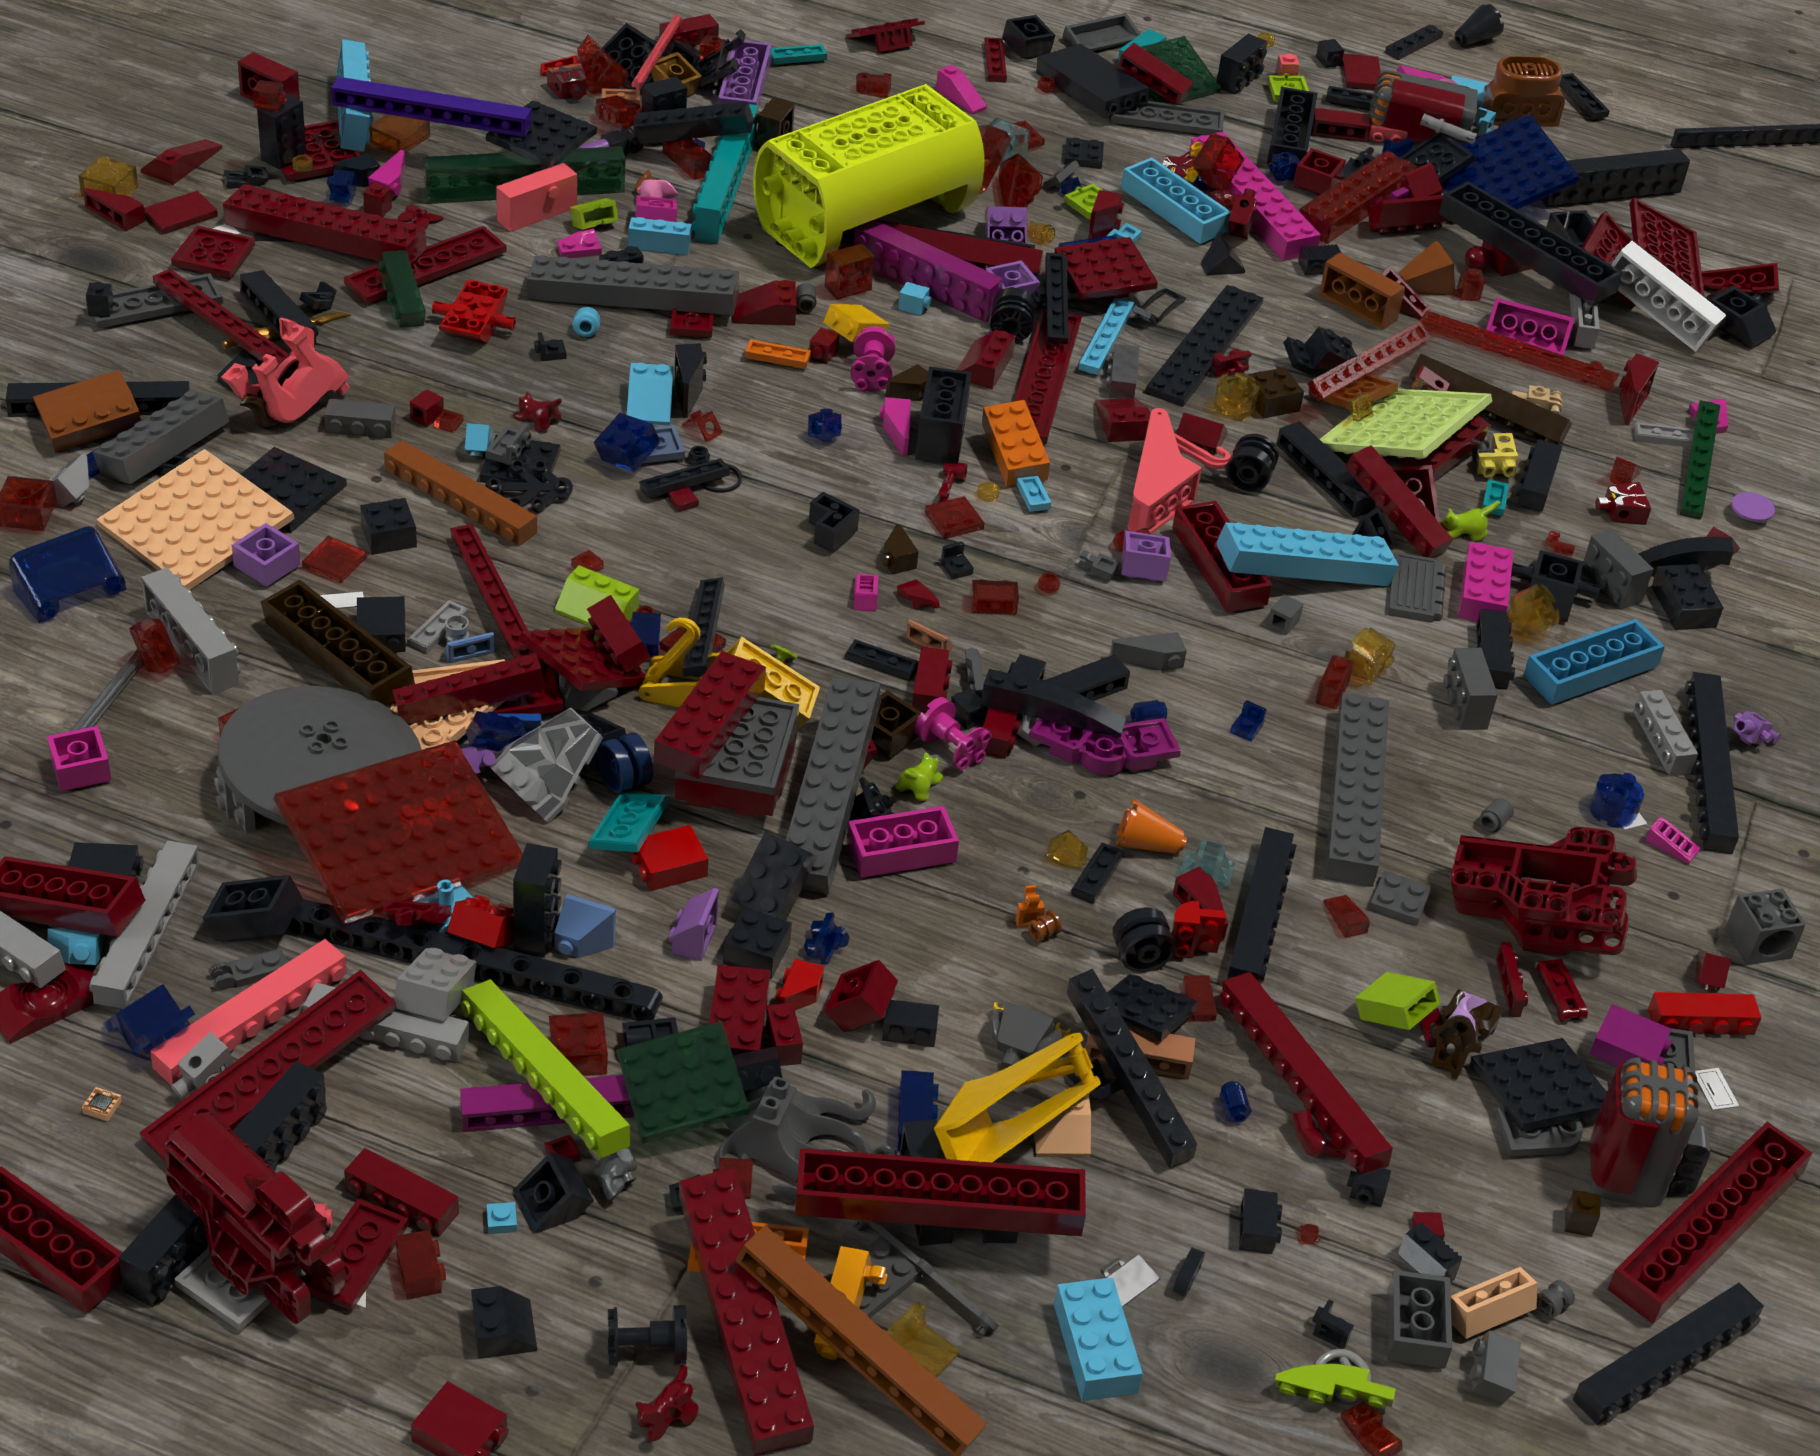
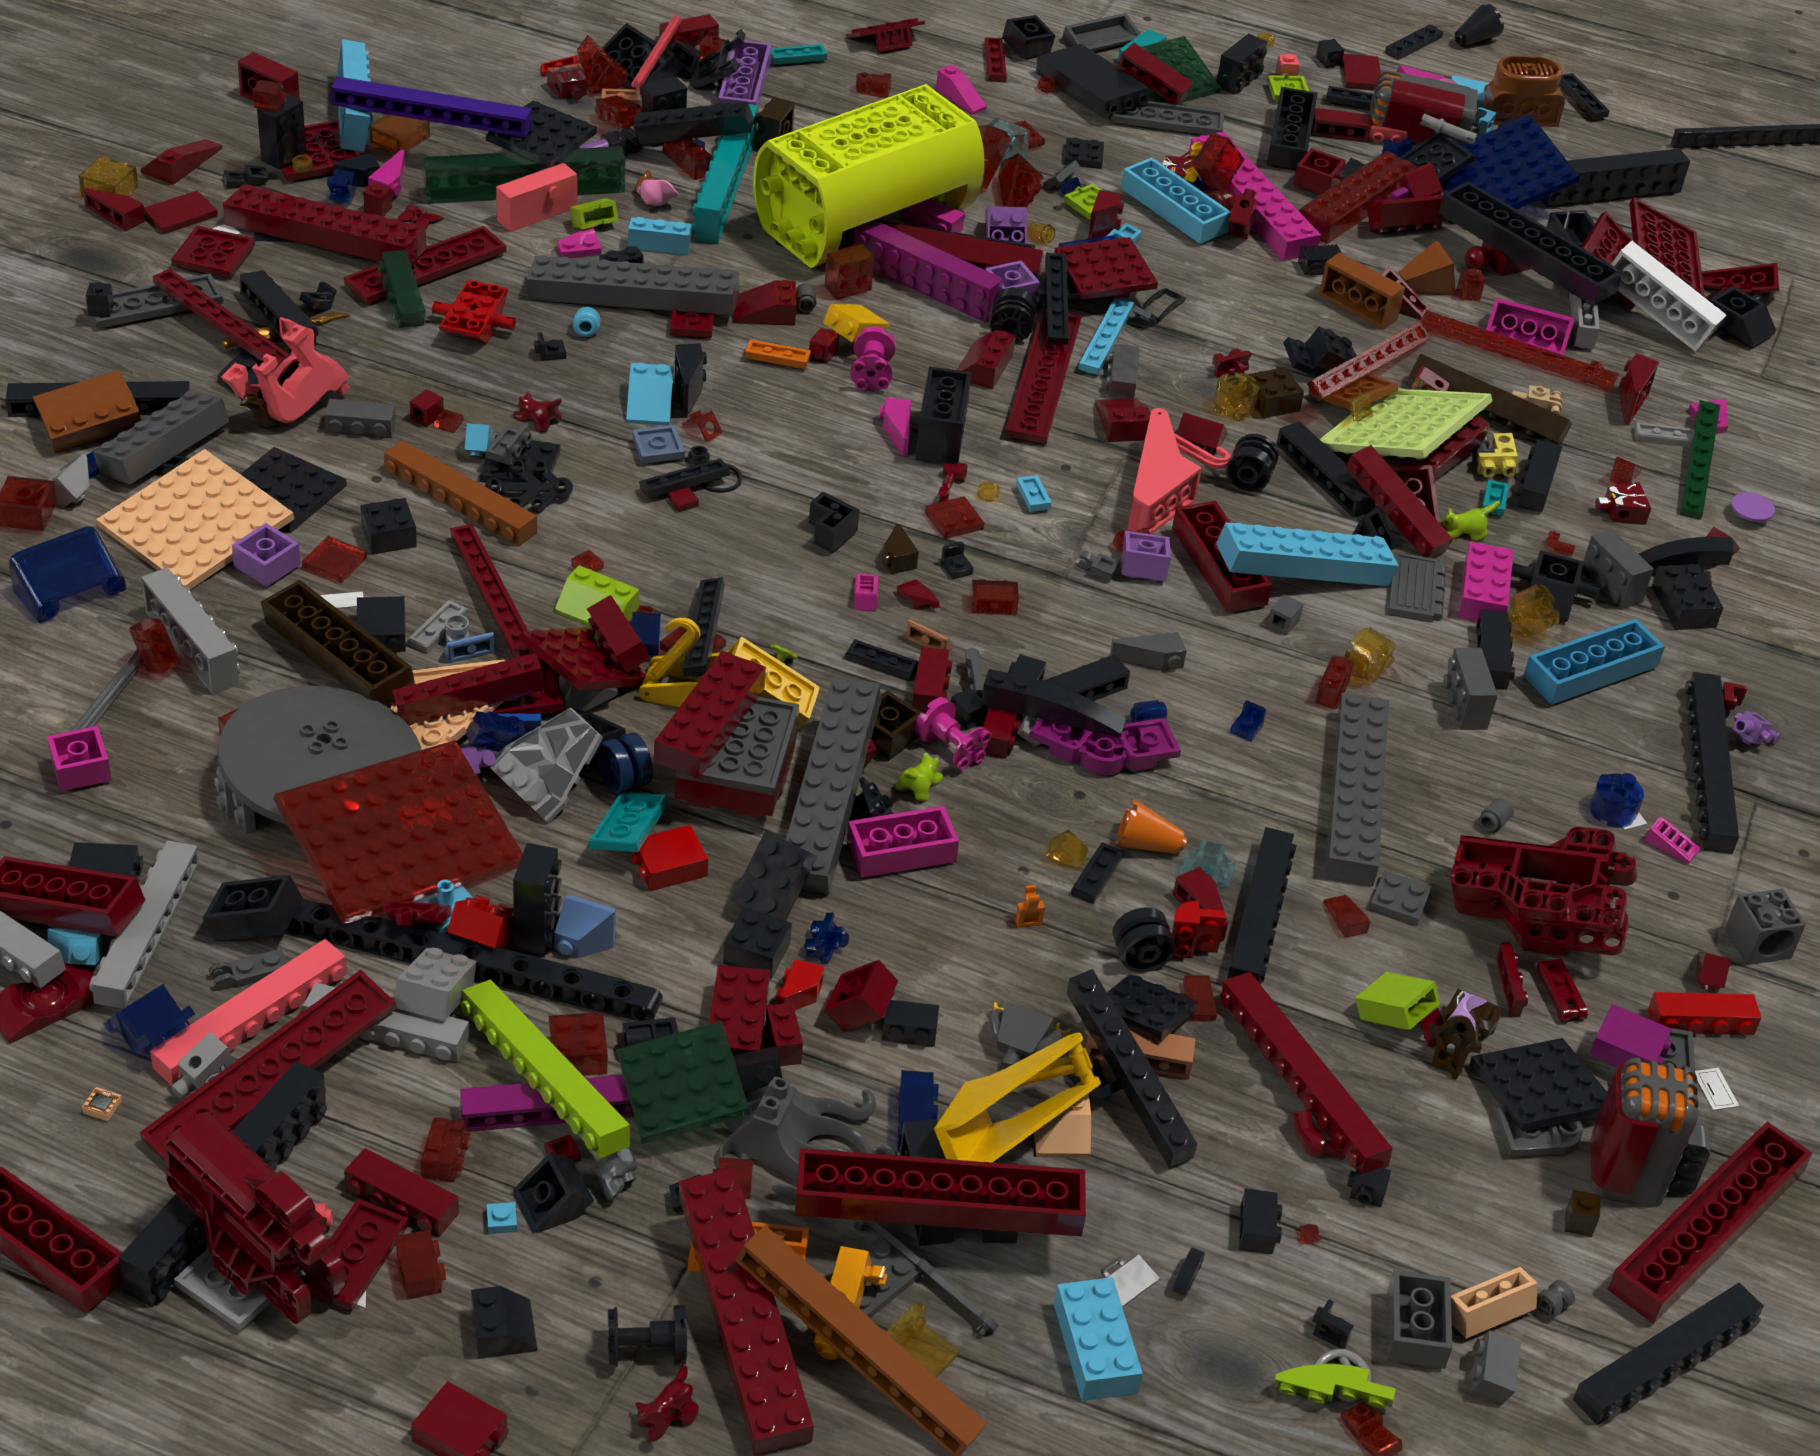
clear blue brick [593,413,661,472] -> none
dark pink slope [635,195,678,222] -> none
pearl gold slope [651,52,702,96] -> none
medium lavender slope [669,888,719,961] -> none
clear blue brick [808,408,842,441] -> none
dark brown slope [885,364,928,401] -> none
medium azure brick [898,282,931,316] -> none
orange brick [982,400,1050,488] -> none
dark orange bush [1028,910,1062,942] -> none
clear red plate [1038,572,1060,593] -> none
black plate [1145,285,1264,407] -> none
black slope [1202,232,1245,276] -> none
clear blue brick [1219,1081,1252,1123] -> none
clear blue brick [1269,152,1300,181] -> none
black piece [1354,147,1382,168] -> none
black brick [1398,1223,1462,1283] -> none
dark red tile [1412,1212,1445,1241] -> none
light grey brick [1633,690,1698,776] -> none
none -> clear red brick [420,1117,471,1182]
none -> dark pink brick [901,198,965,233]
none -> dark red bracket [1722,682,1747,718]

